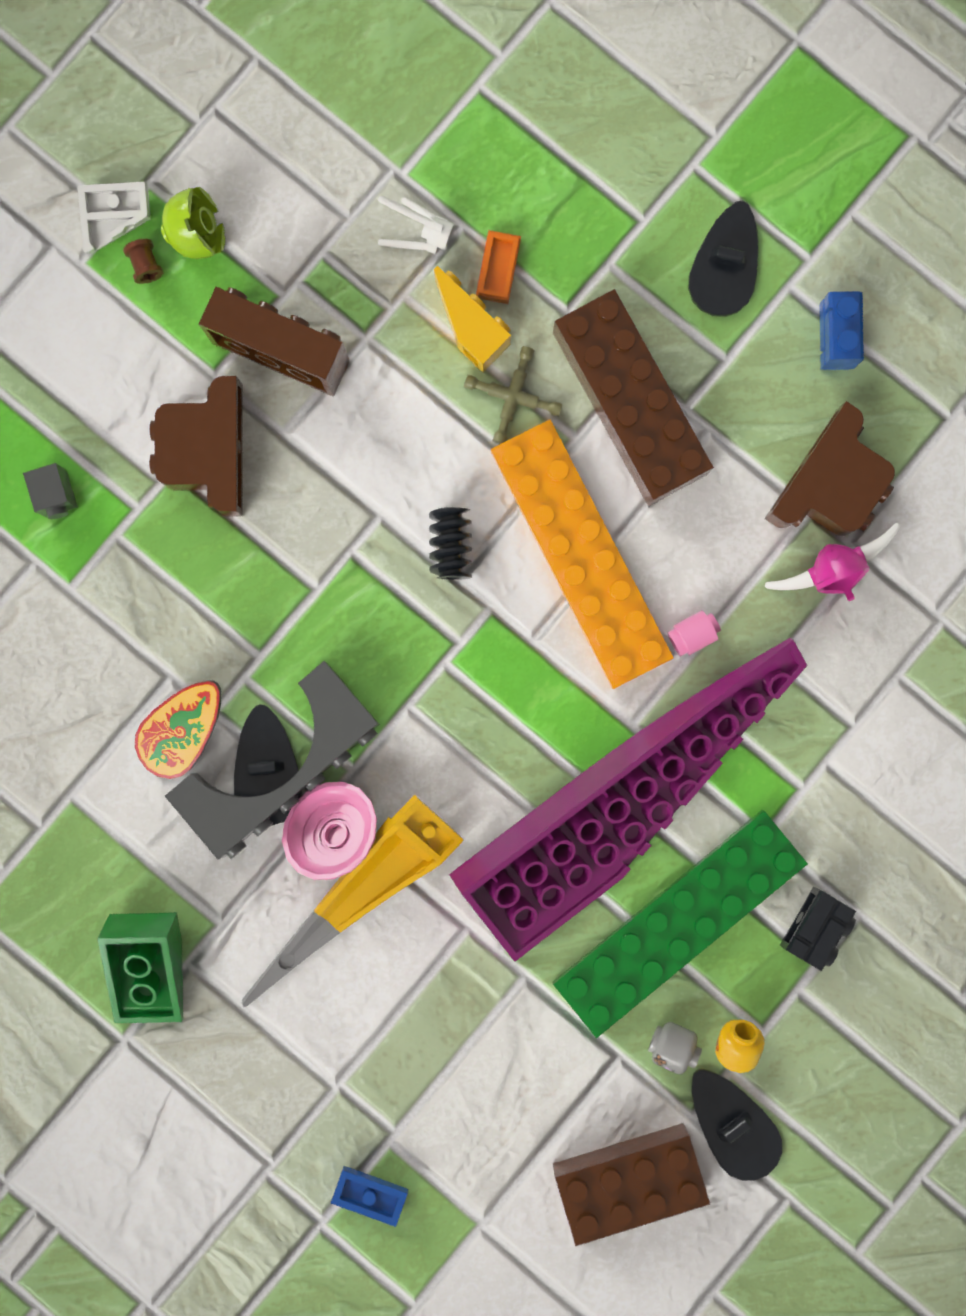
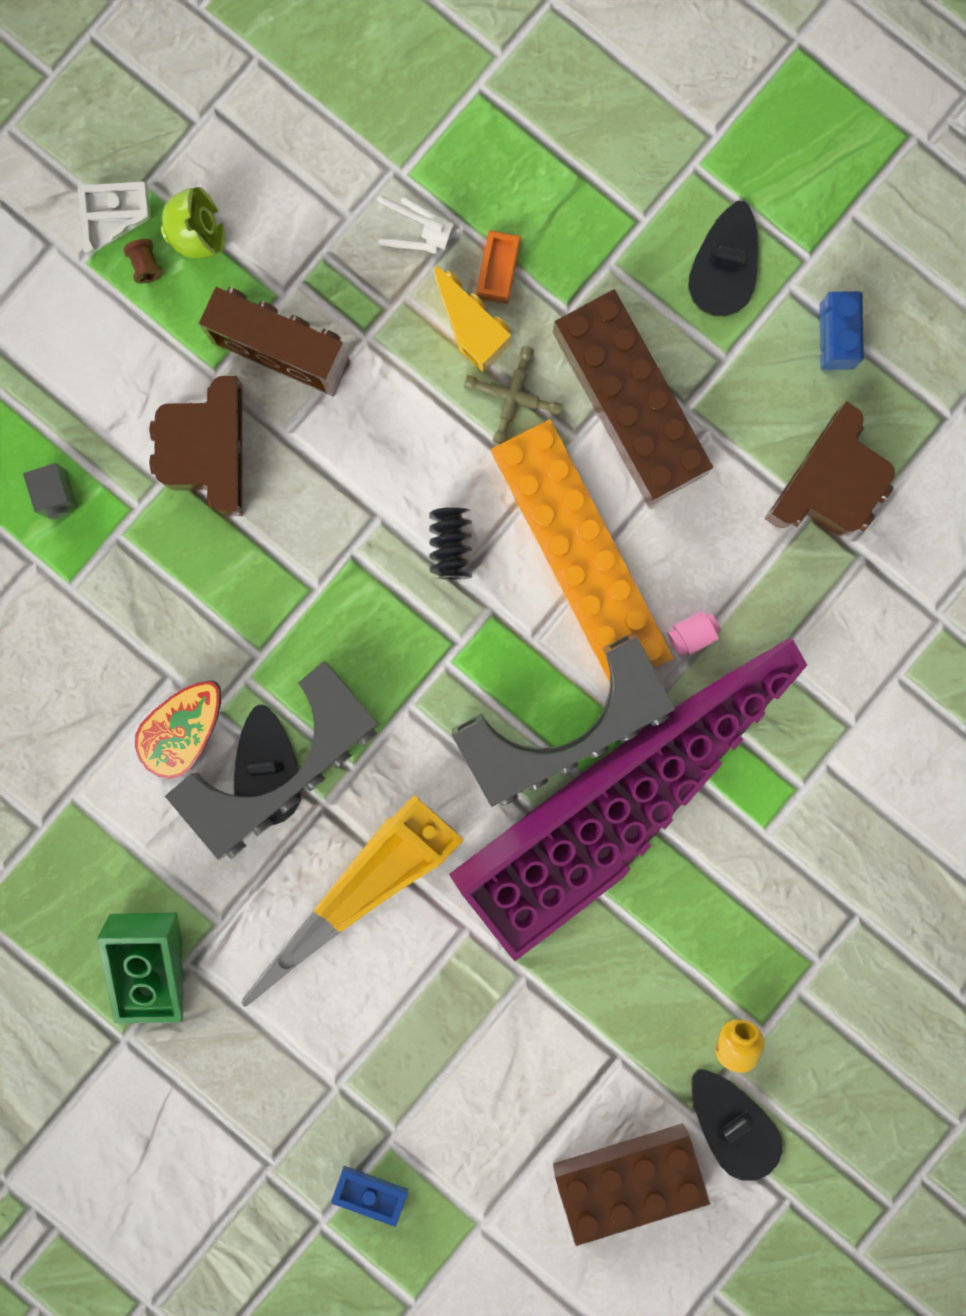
bright pink hat [282,782,377,880] -> none
green plate [552,810,808,1039] -> none
light grey head [648,1022,702,1074] -> none
dark pink helmet [765,523,900,602] -> none
black brick [780,886,856,971] -> none
none -> dark grey arch [452,632,676,807]

